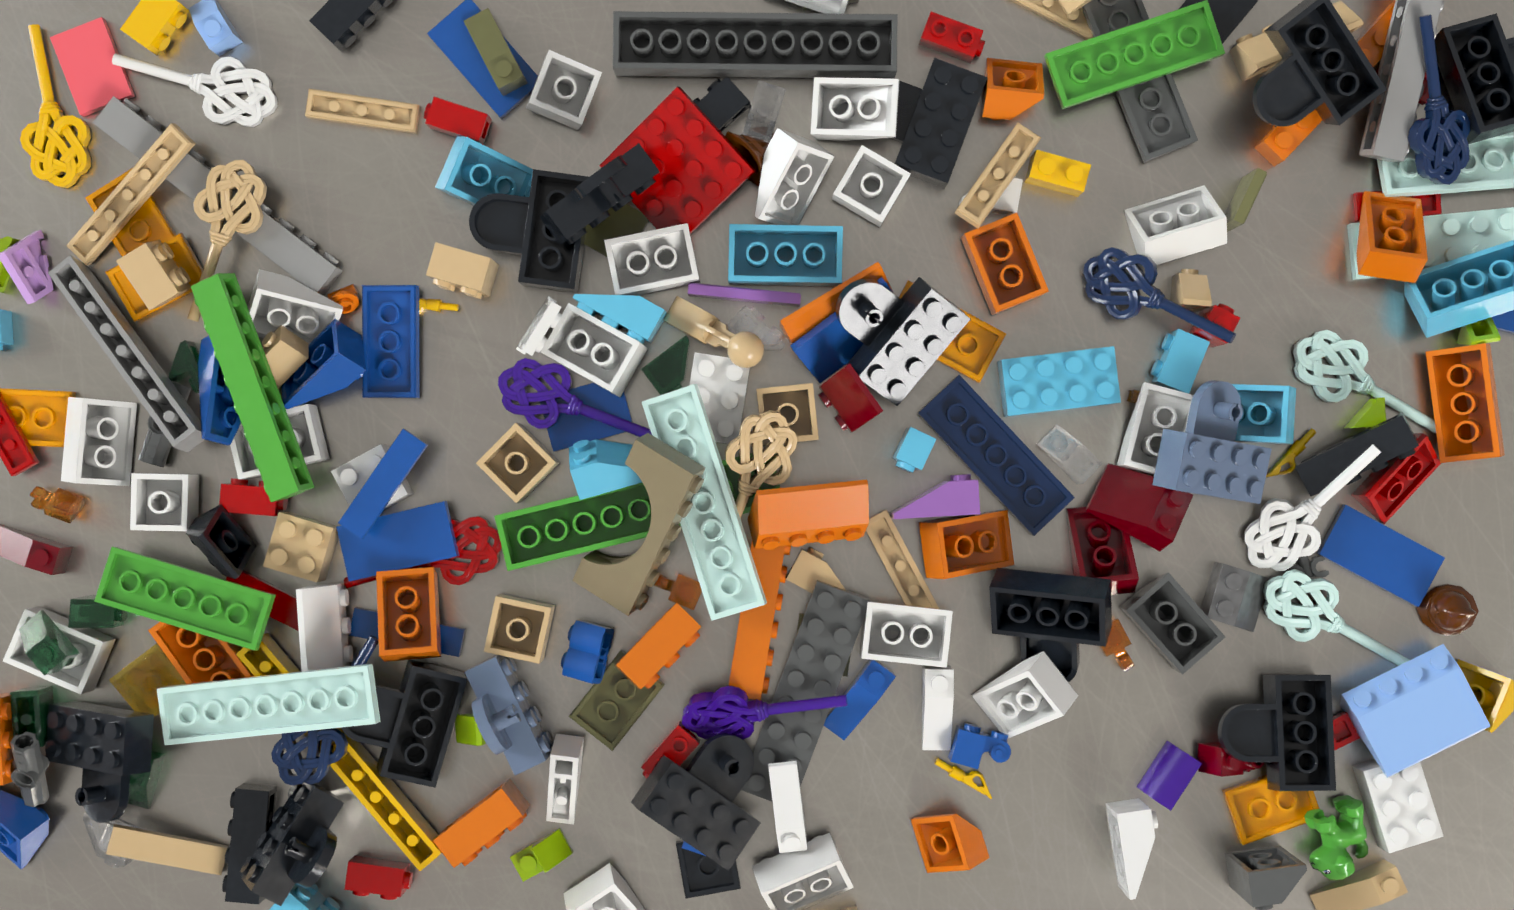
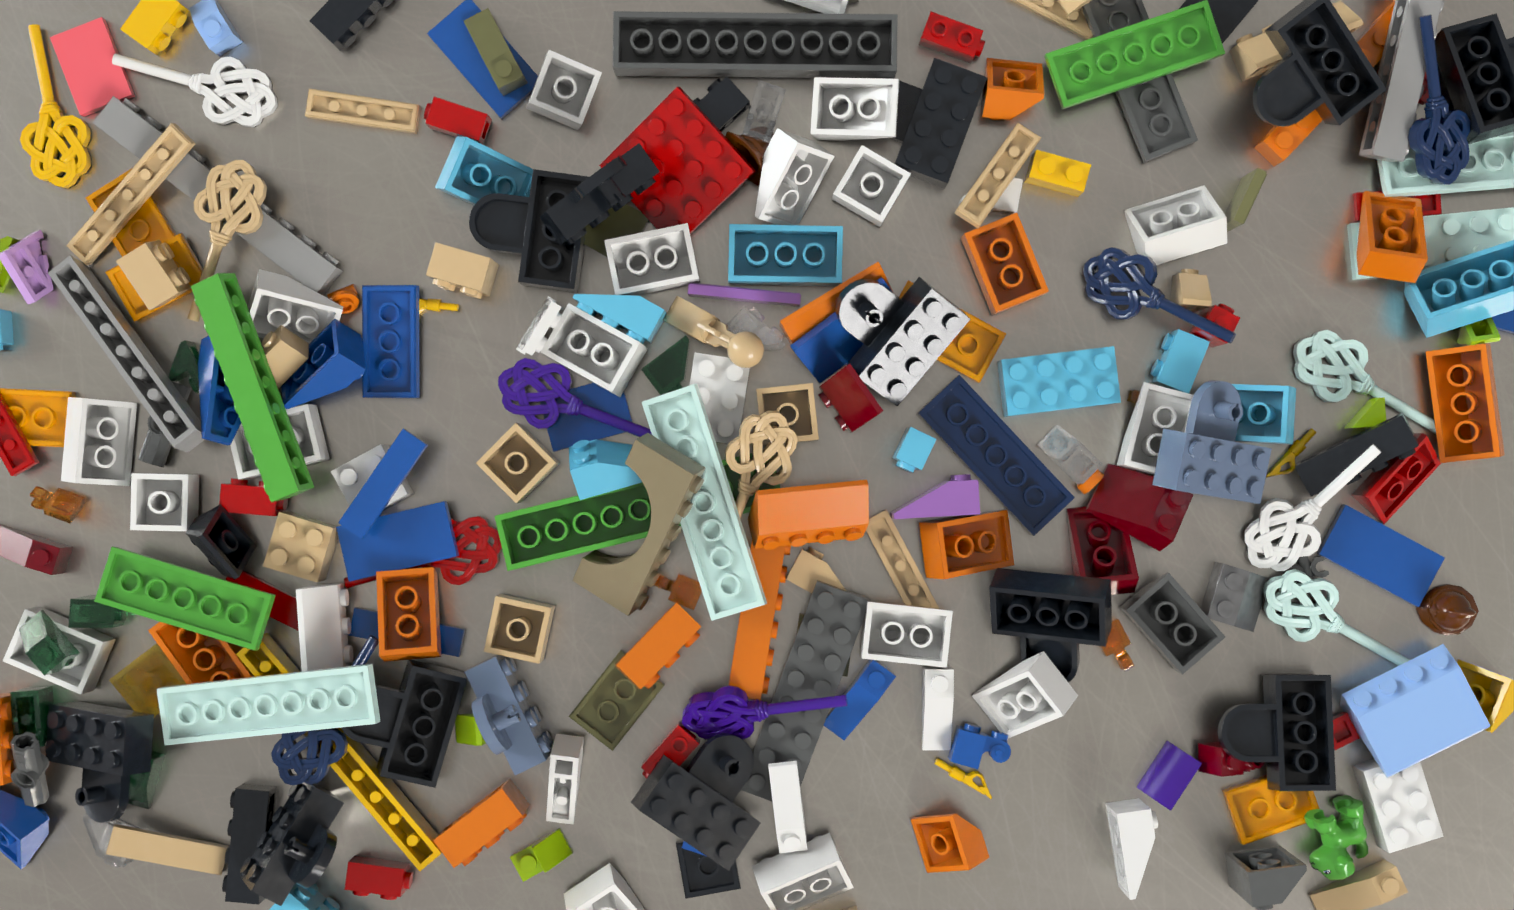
blue brick [561,620,614,684] -> none
none -> orange tile [1077,468,1104,494]

